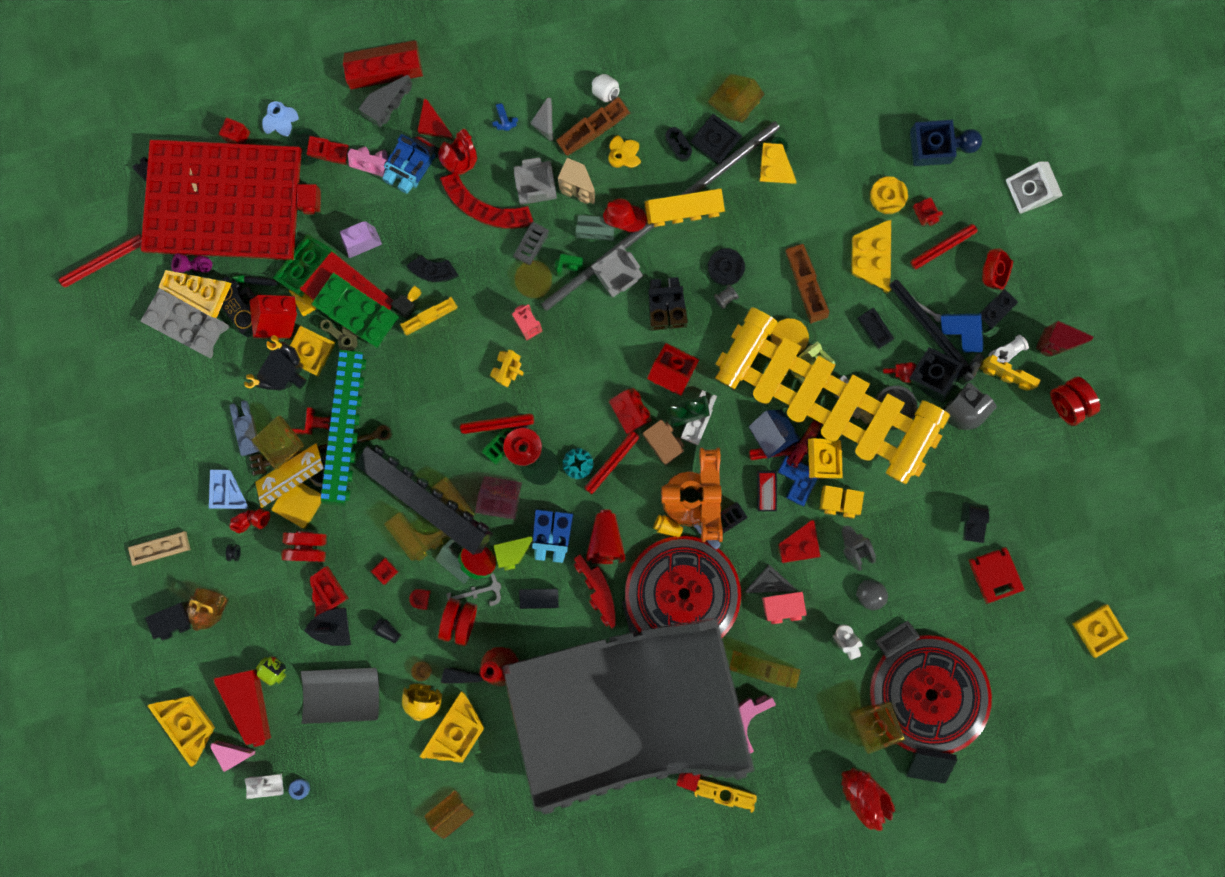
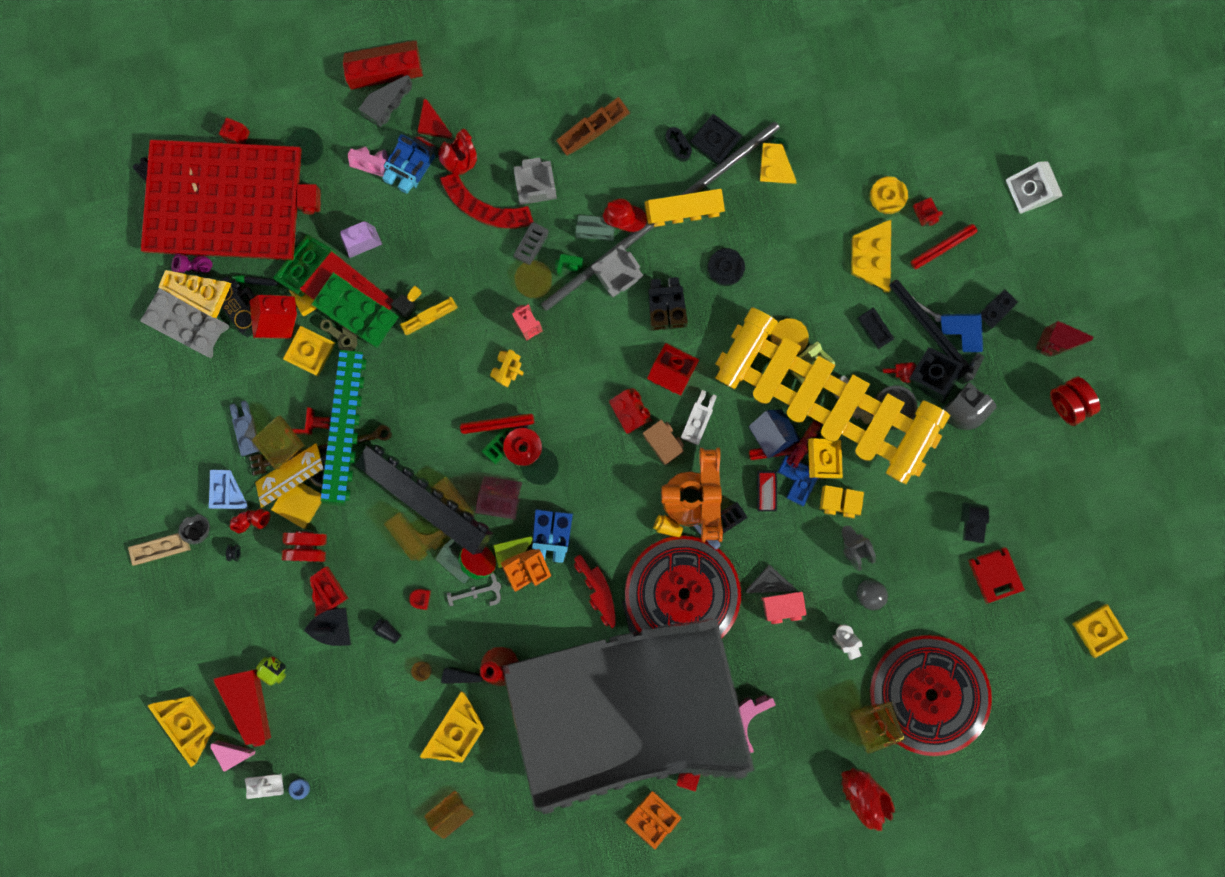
red axle [58,234,142,287] -> none
black hinge [145,602,196,641] -> none
clear orange helmet [186,588,229,631] -> none
black torso [244,335,307,391] -> none
light blue plate [262,101,299,137] -> none
dark grey sticker [300,668,379,724] -> none
red slope [307,136,349,165] -> none
red tile [371,558,399,585] -> none
yellow cylinder [402,684,442,721] -> none
black tile [406,255,459,283] -> none
red wheel [438,598,477,646] -> none
blue piece [492,103,518,131] -> none
black slope [519,589,559,609] -> none
light grey slope [530,98,553,141] -> none
tan slope [558,158,595,204] -> none
teal gear [563,448,593,479] -> none
red axle [585,431,639,494] -> none
red cone [586,510,625,564] -> none
white head [592,74,620,102] -> none
yellow plate [608,136,641,168] -> none
dark green tile [669,396,710,427] -> none
yellow piece [694,778,757,813] -> none
clear yellow slope [708,74,765,123] -> none
dark grey bush [713,285,739,309] -> none
clear yellow arch [729,651,801,689] -> none
red wing [778,520,821,563] -> none
dark orange slope [785,244,829,324] -> none
dark grey tile [875,620,920,658] -> none
black tile [906,748,957,784] -> none
dark blue brick [910,120,983,166] -> none
yellow wing [979,355,1040,391] -> none
red piece [982,248,1013,290] -> none
white connector [988,335,1029,363] -> none
none -> dark grey hair [178,514,210,545]
none -> orange slope [501,549,551,592]
none -> orange slope [624,791,682,850]

